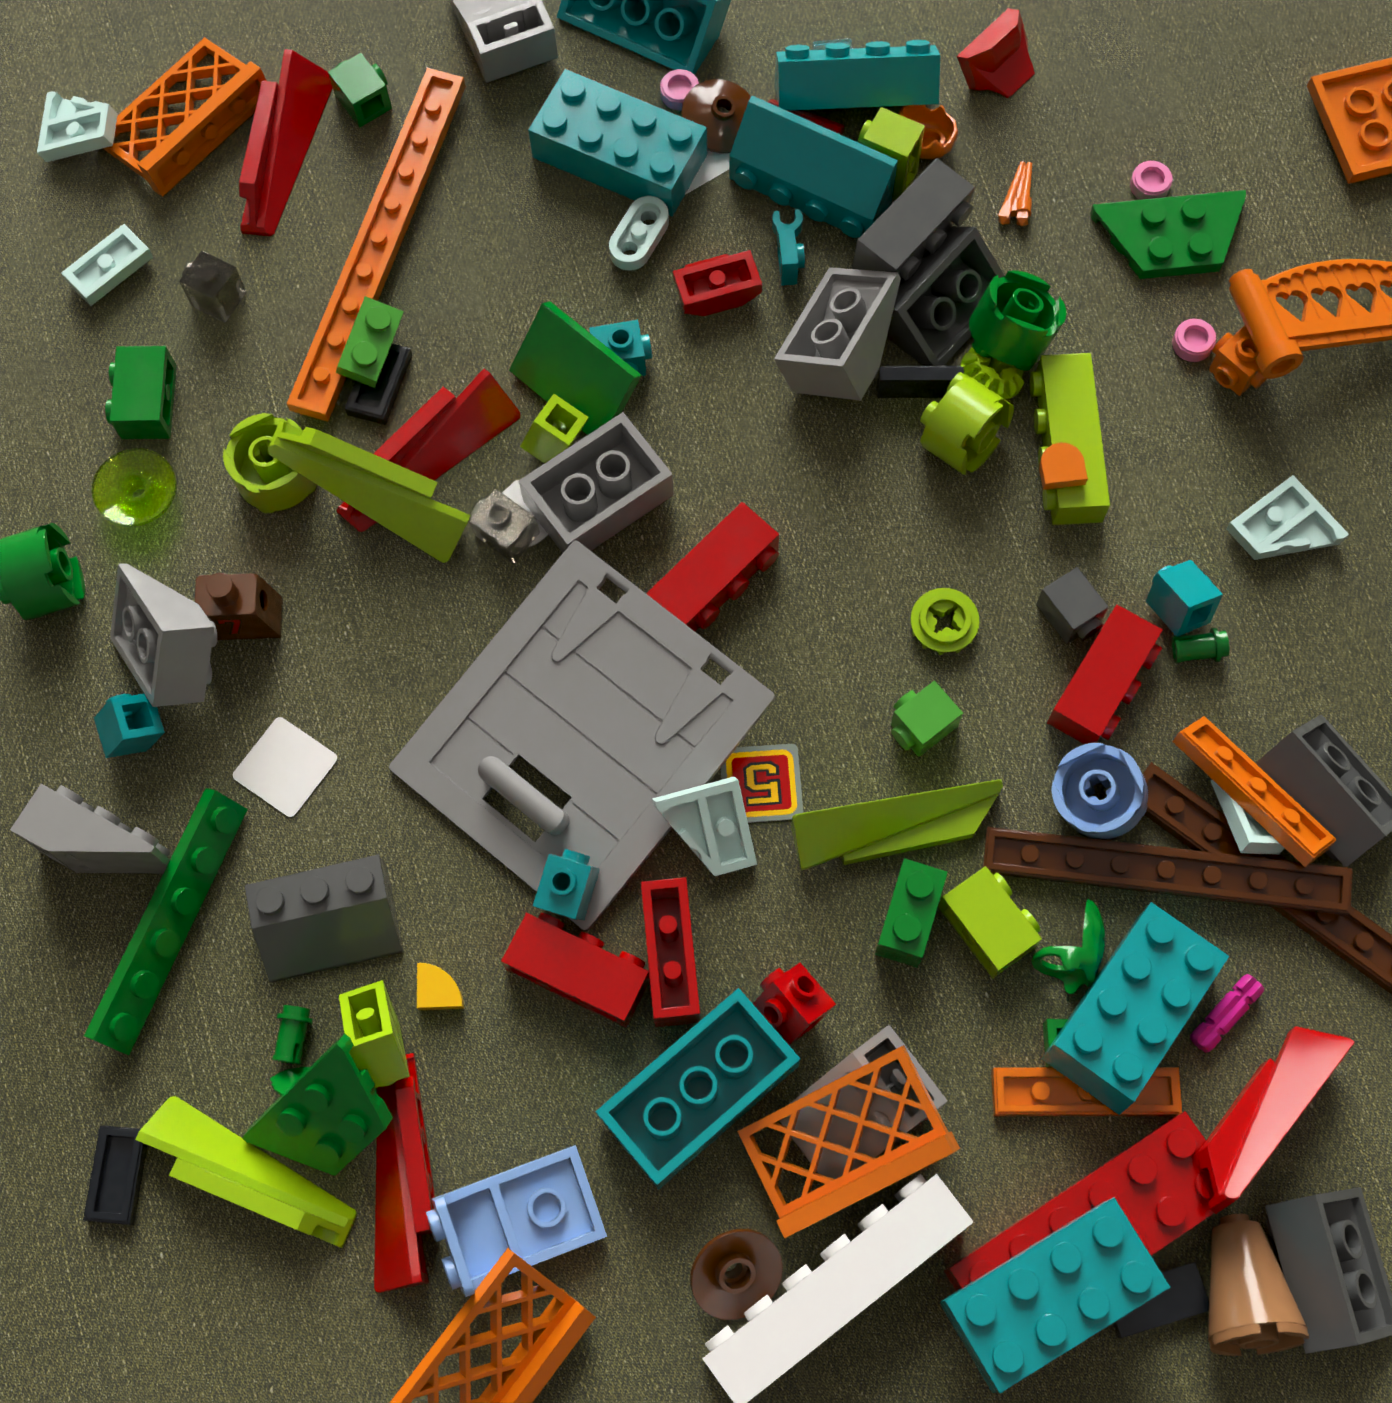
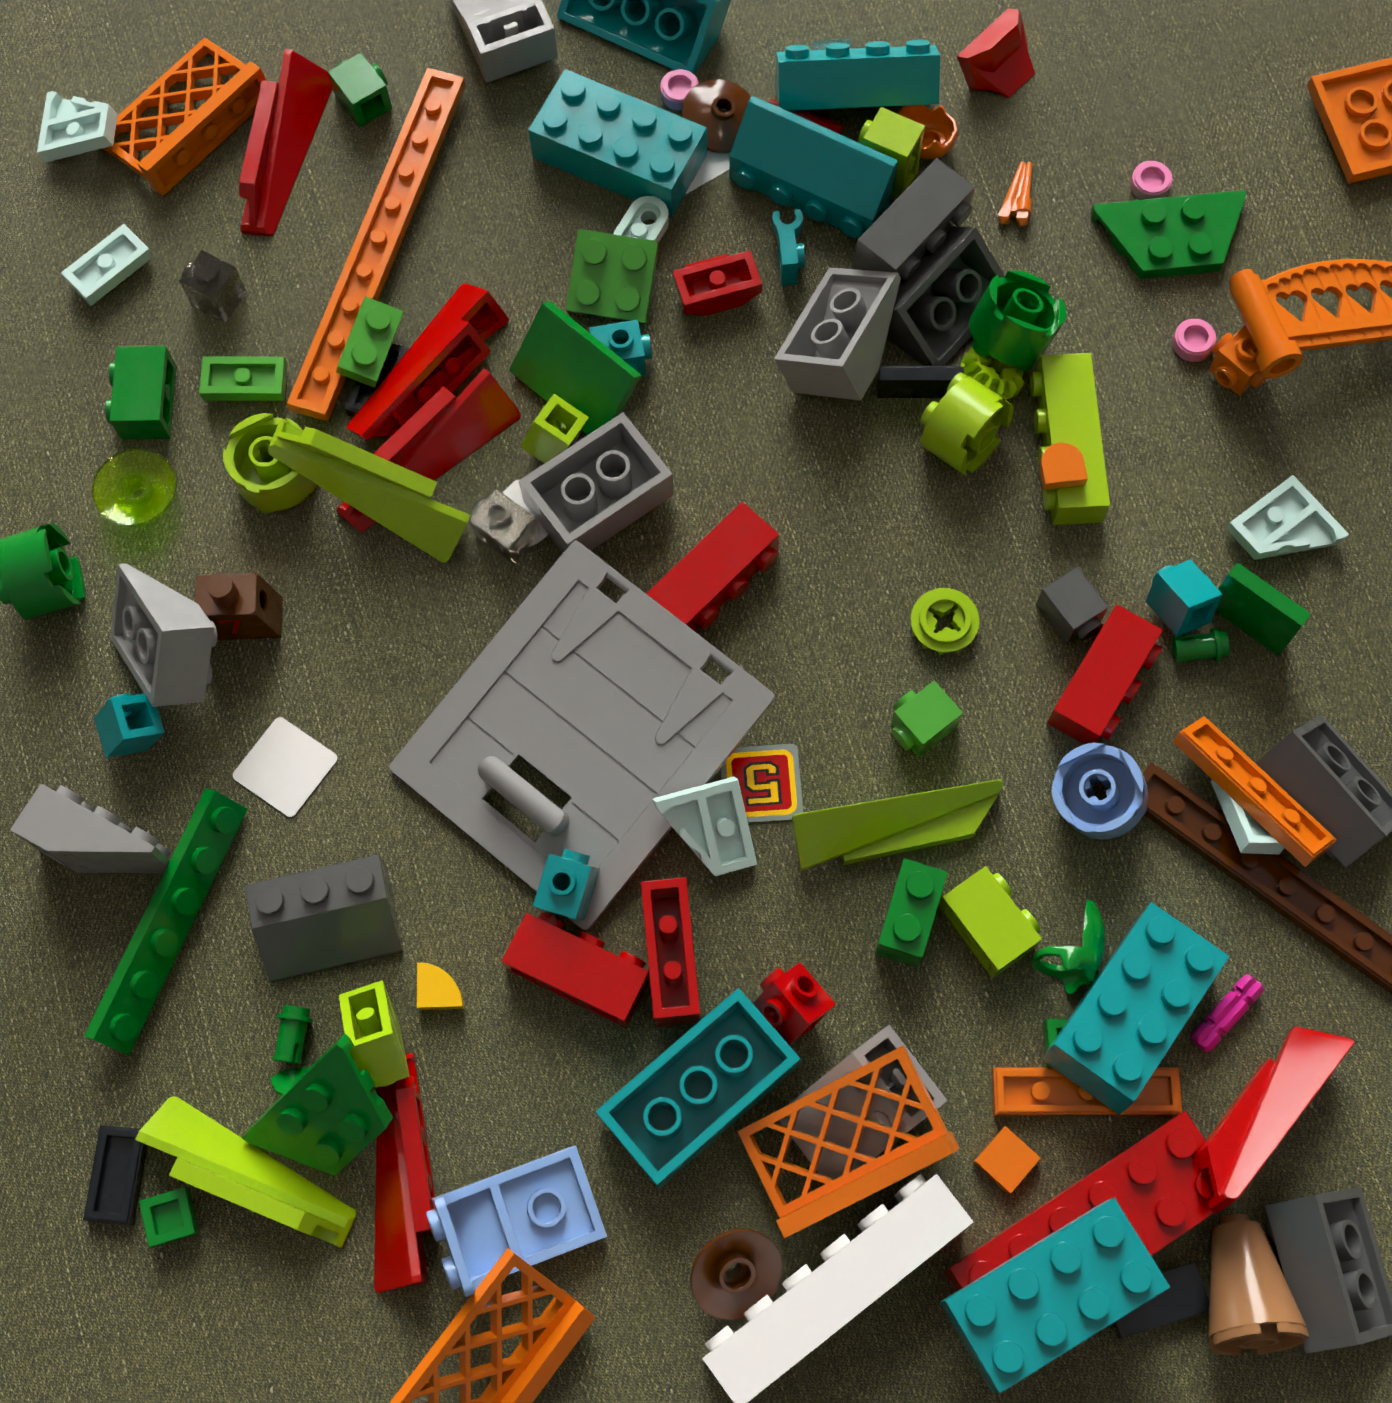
reddish brown tile [983,827,1353,915] -> none
none -> green plate [139,1187,199,1248]
none -> bright green plate [199,356,288,401]
none -> red wedge [347,283,509,440]
none -> bright green plate [566,229,660,324]
none -> orange tile [973,1126,1041,1195]
none -> green tile [1216,563,1311,656]

